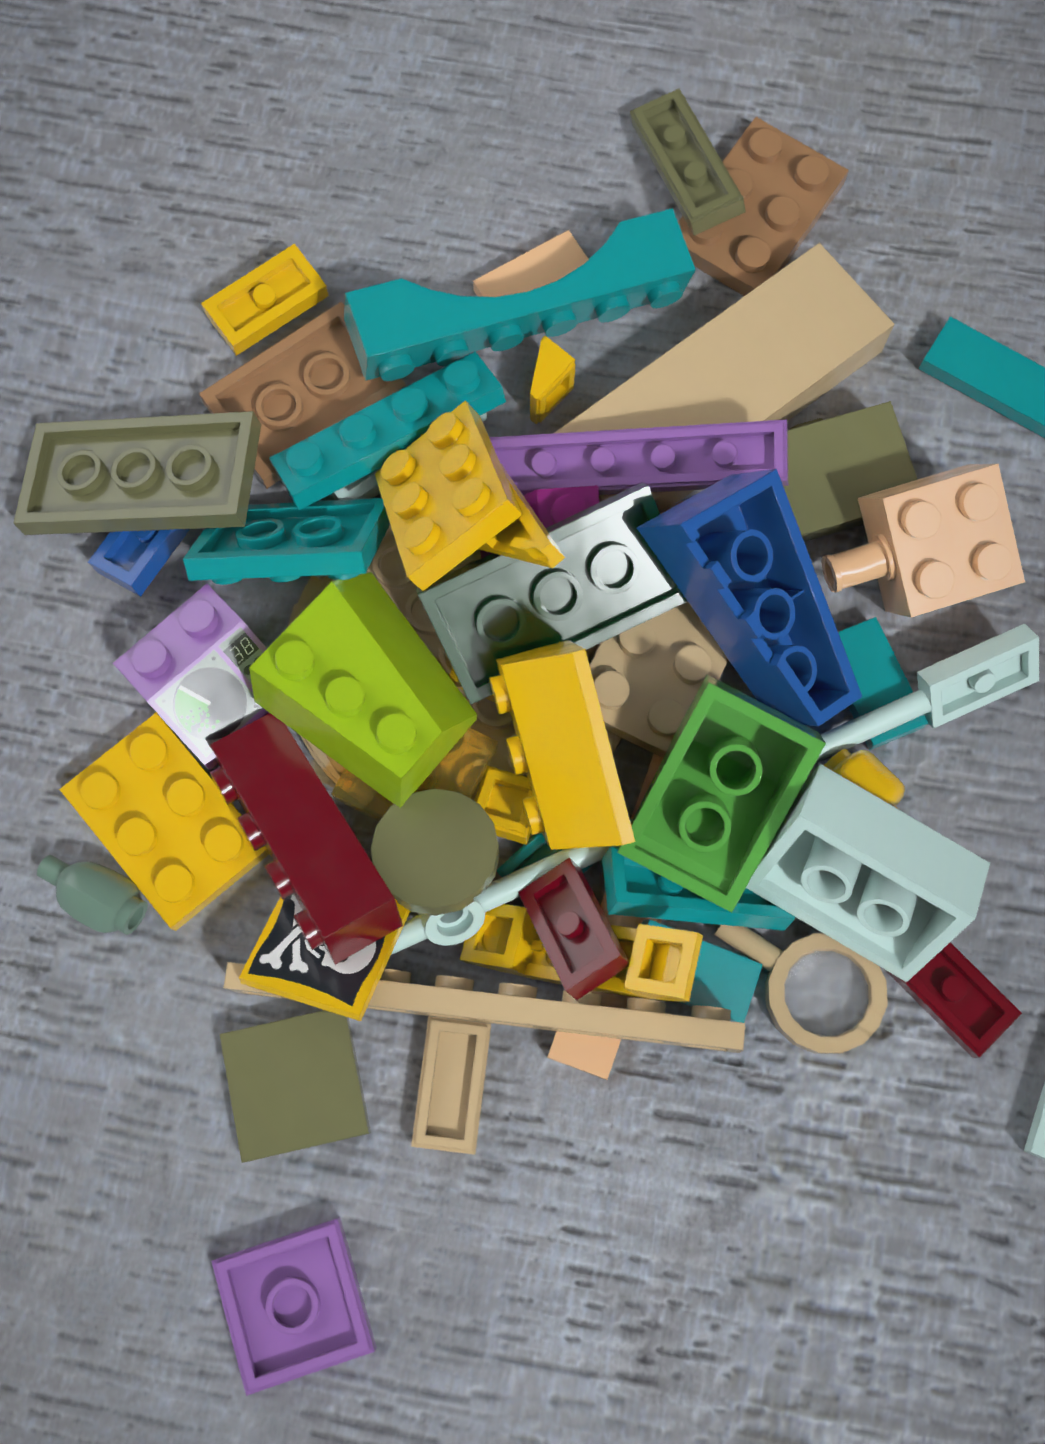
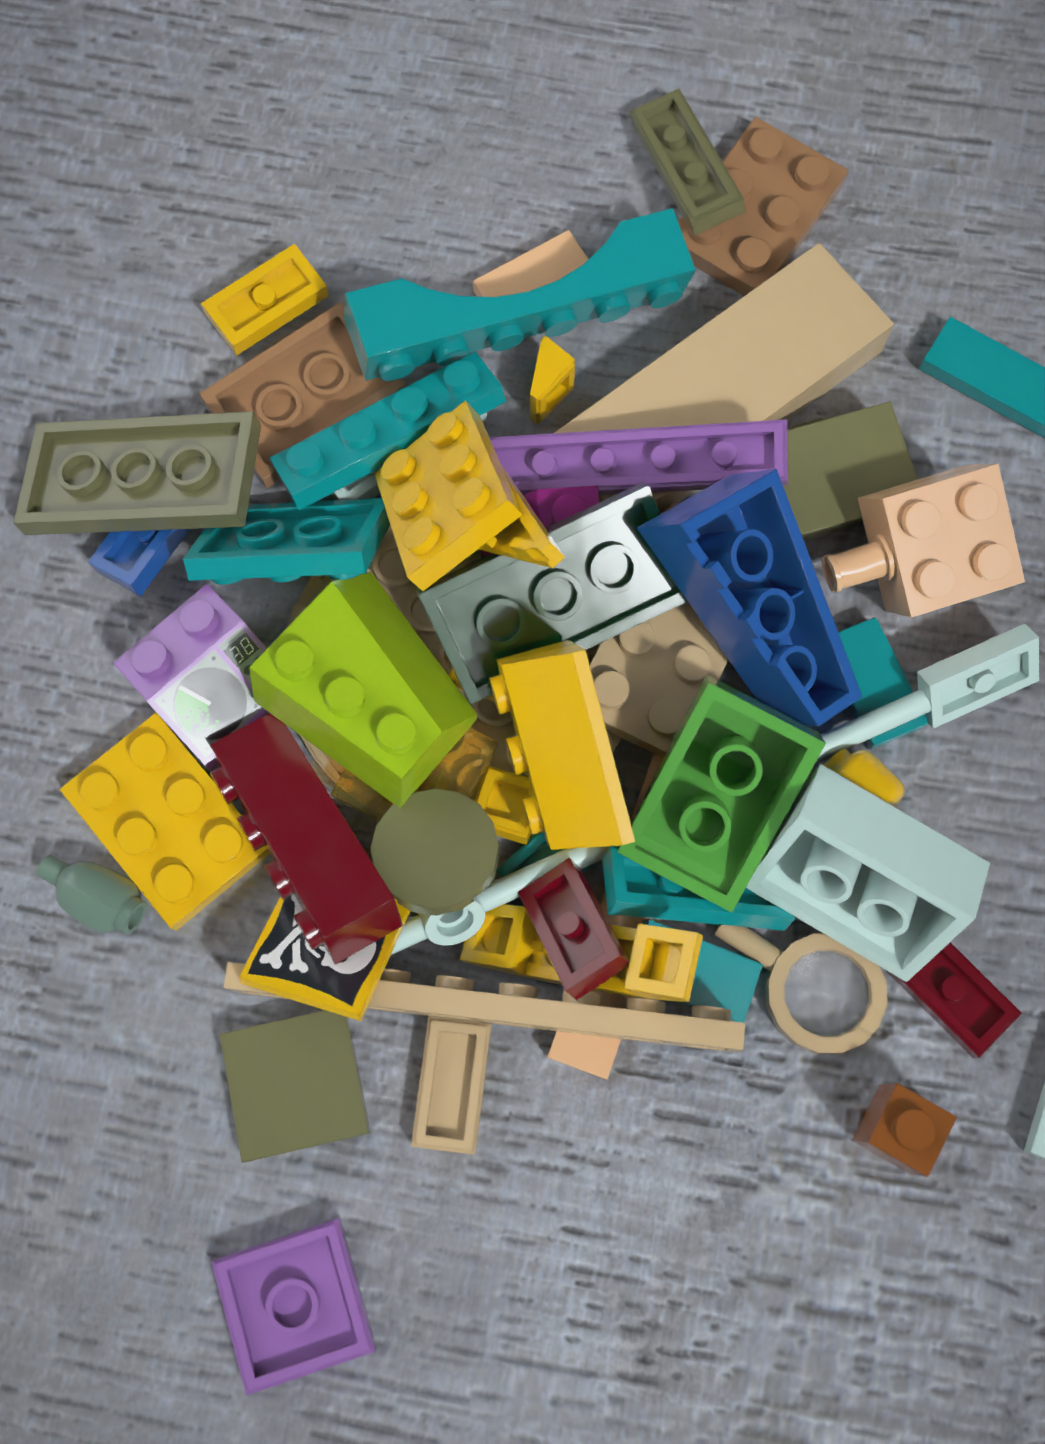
none -> dark orange brick [852,1083,957,1177]

